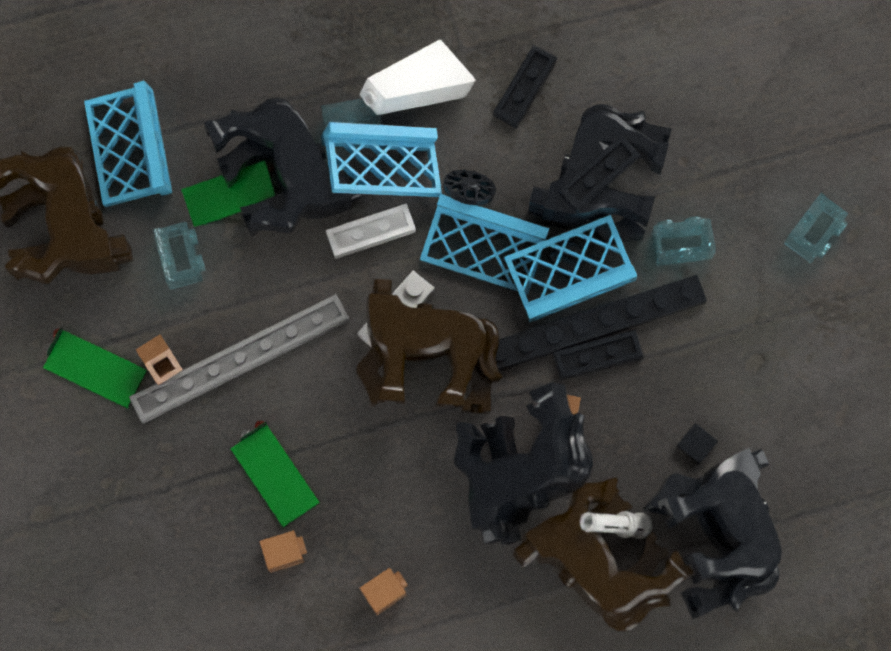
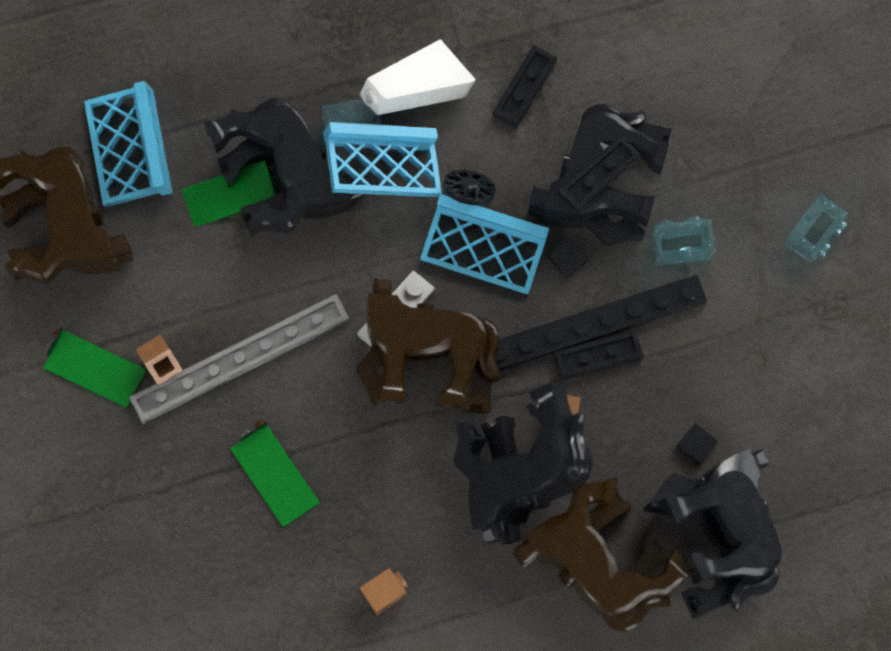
clear light blue window [153,221,206,290] -> none
medium nougat brick [260,530,307,573] -> none
white plate [326,203,416,259] -> none
medium azure fence [504,215,637,323] -> none
white pin [580,511,652,539] -> none

